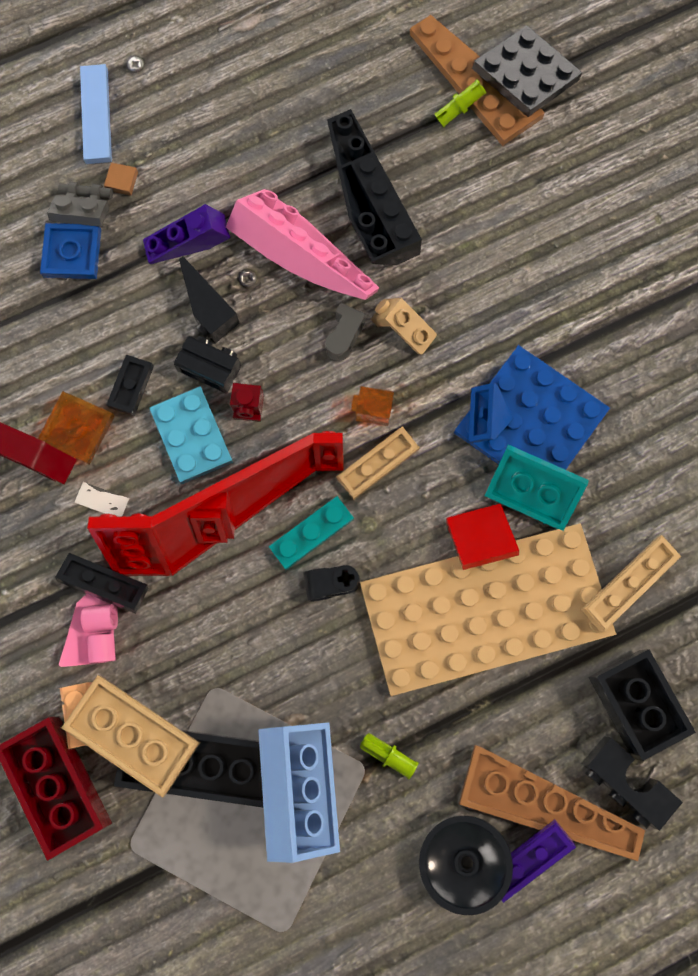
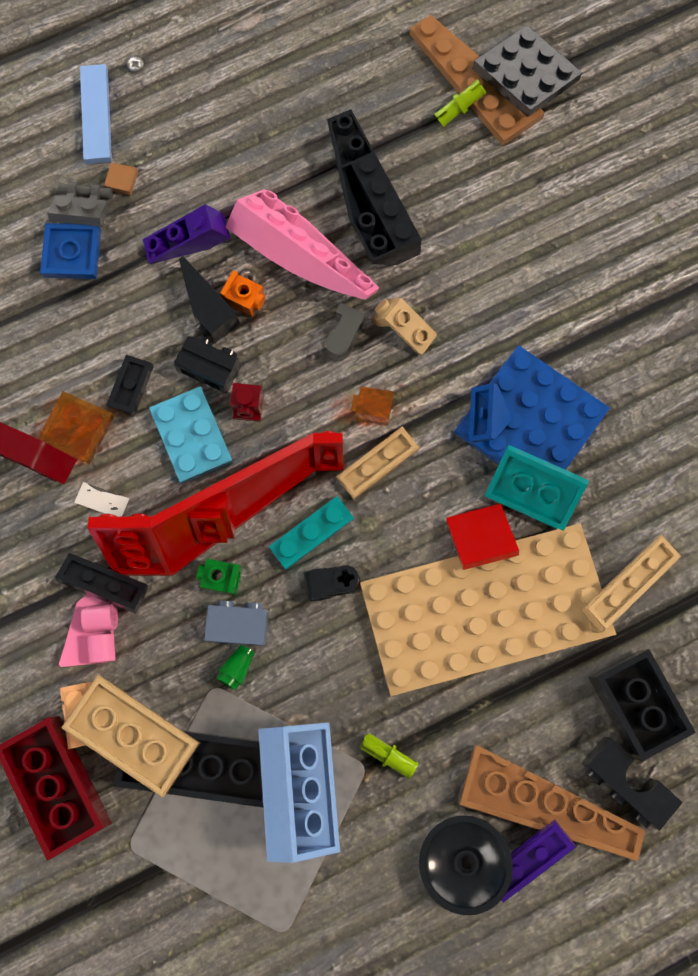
none -> green brick [196,558,243,596]
none -> sand blue brick [204,600,269,646]
none -> green cone [216,644,255,691]
none -> orange brick [220,270,266,317]

